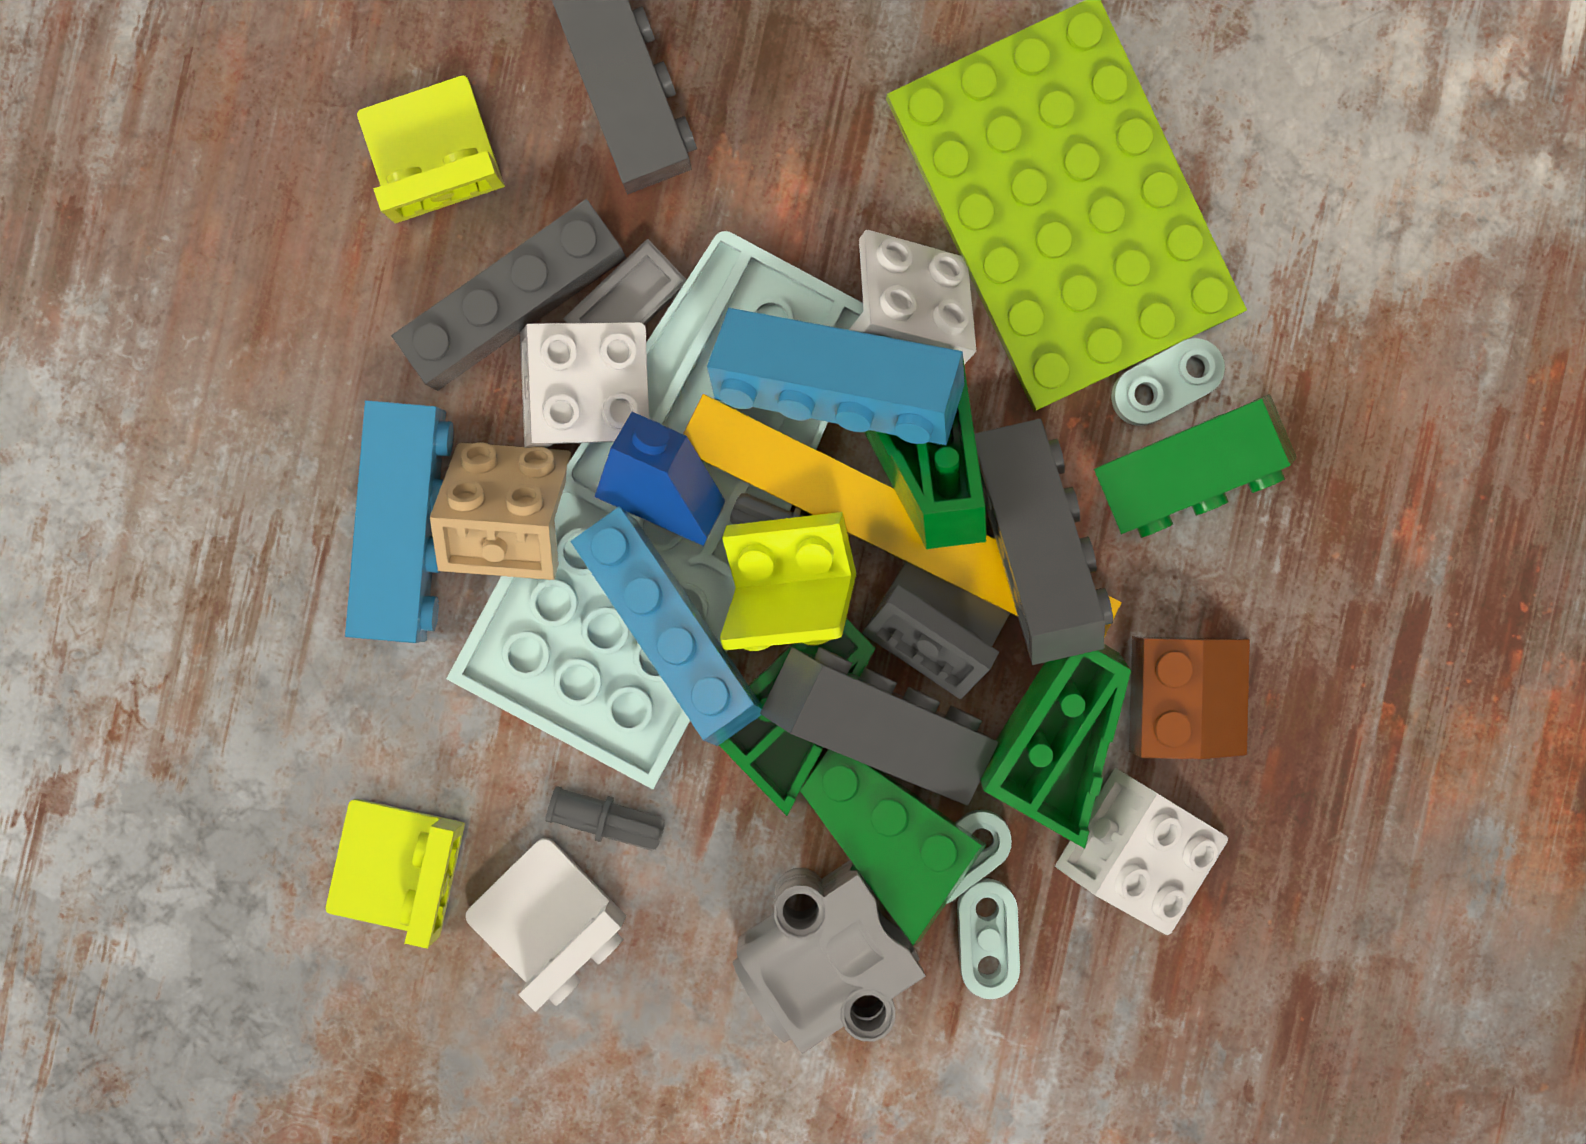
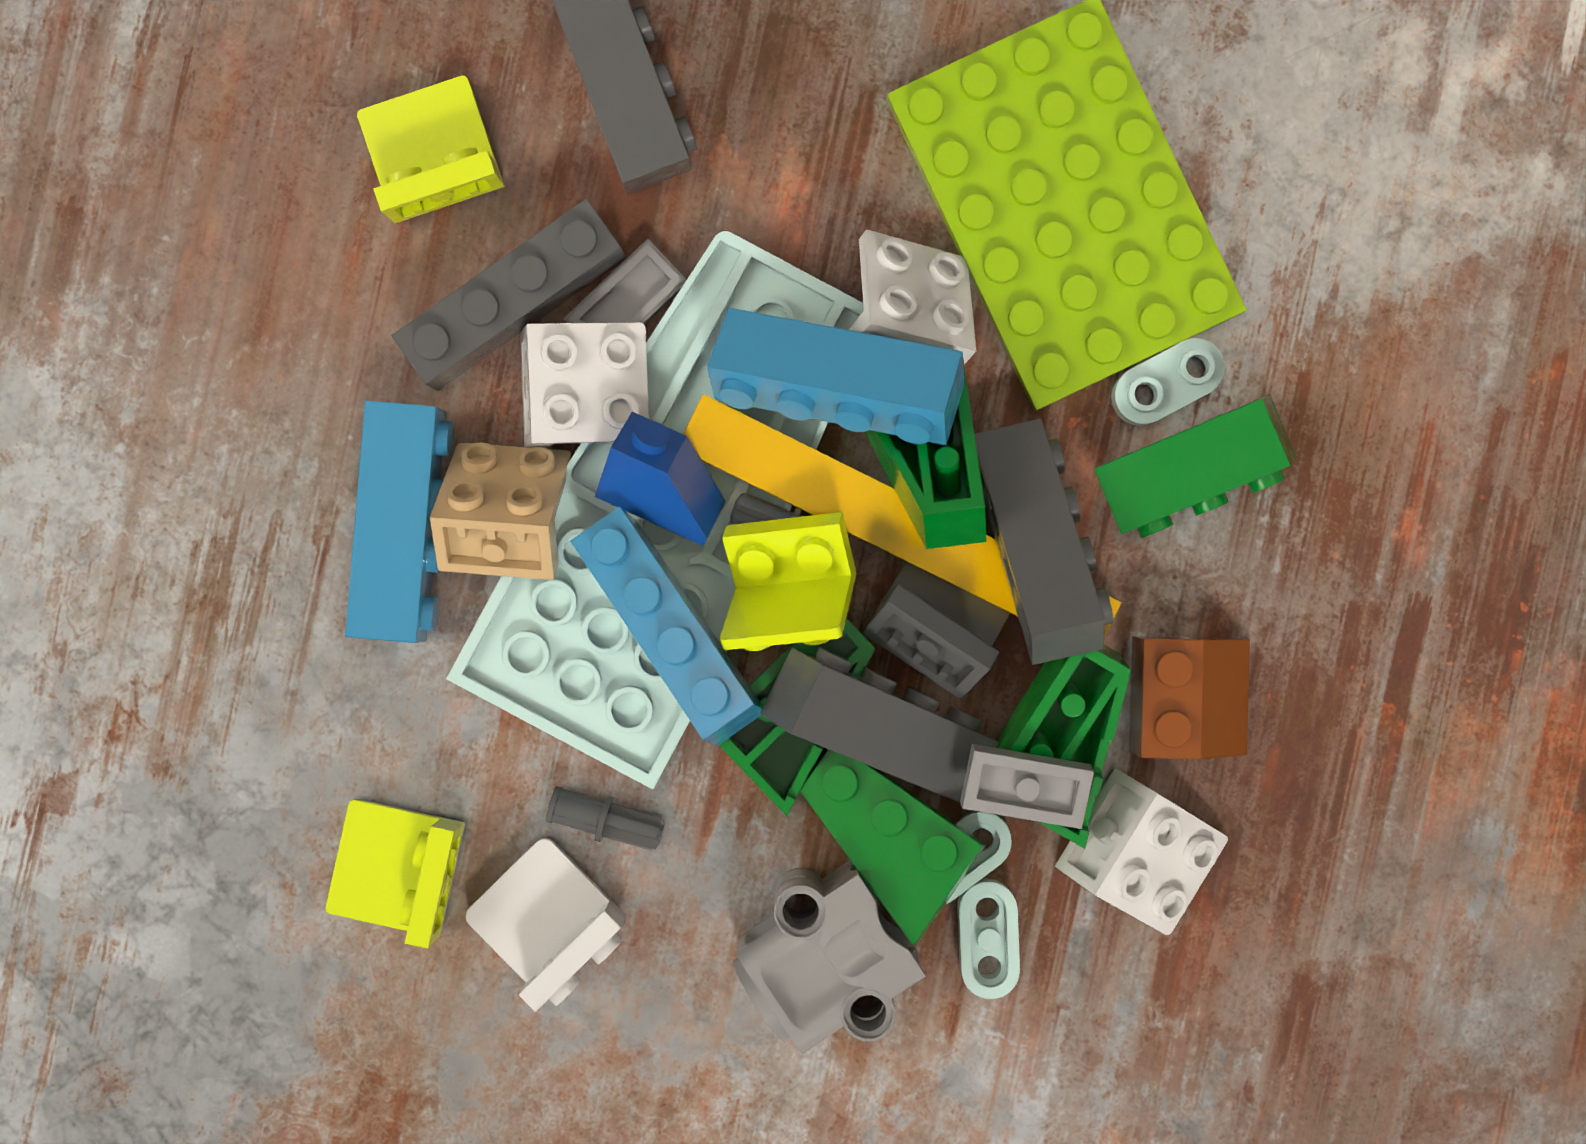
none -> light grey plate [960,744,1094,829]

